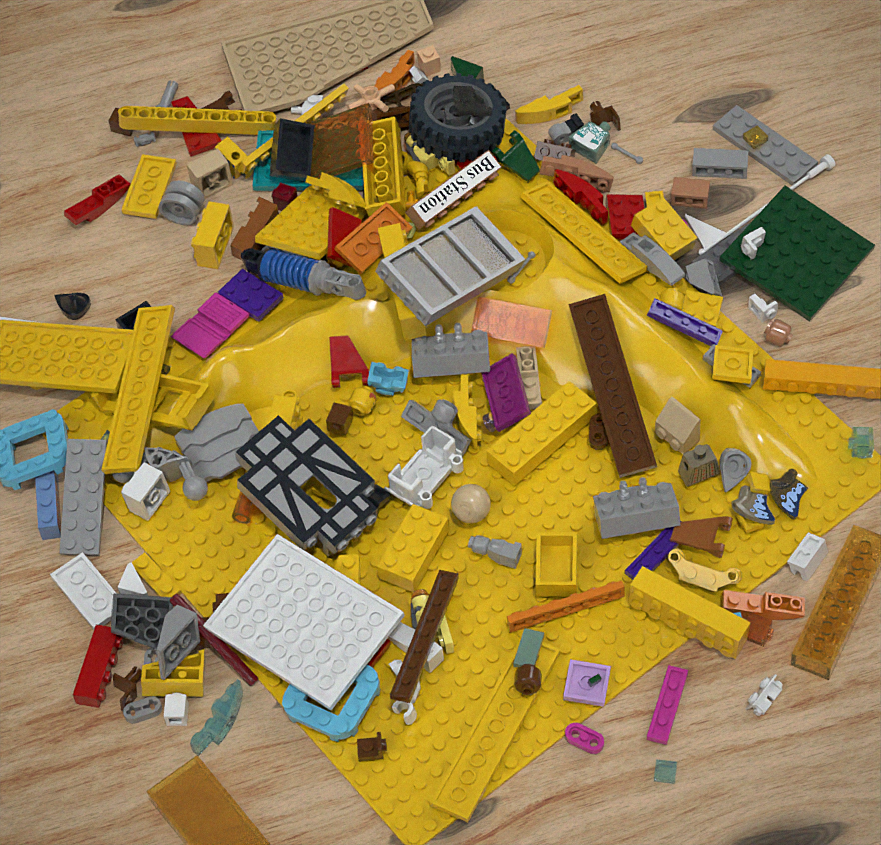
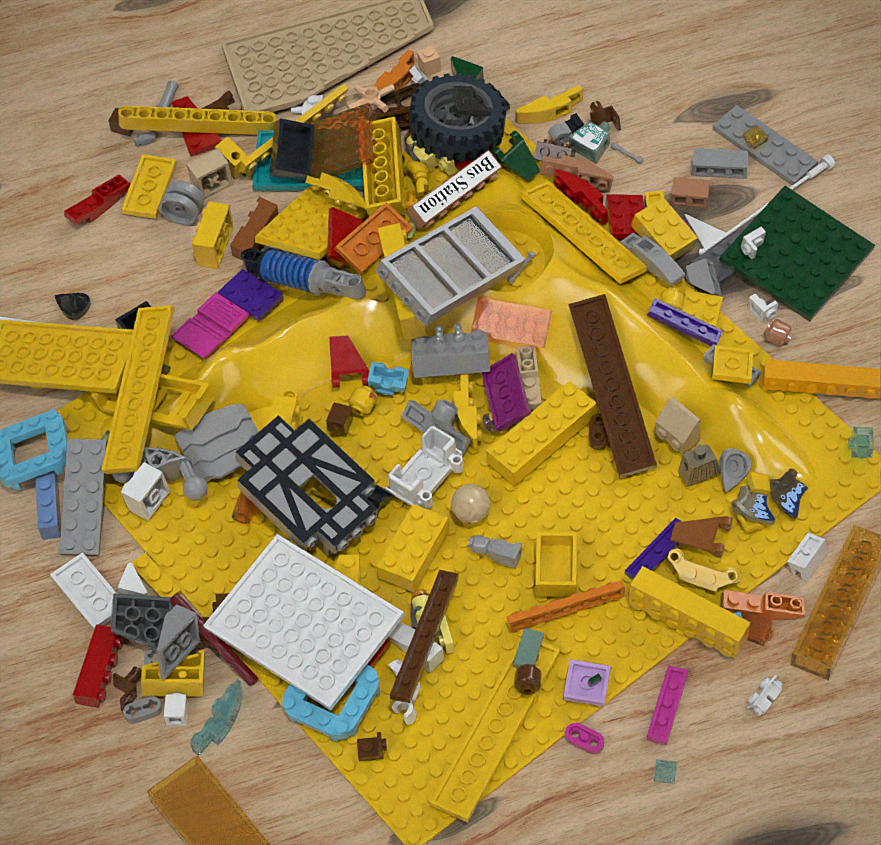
dark red brick [271,182,298,211] -> none
light grey piece [593,477,680,539] -> none

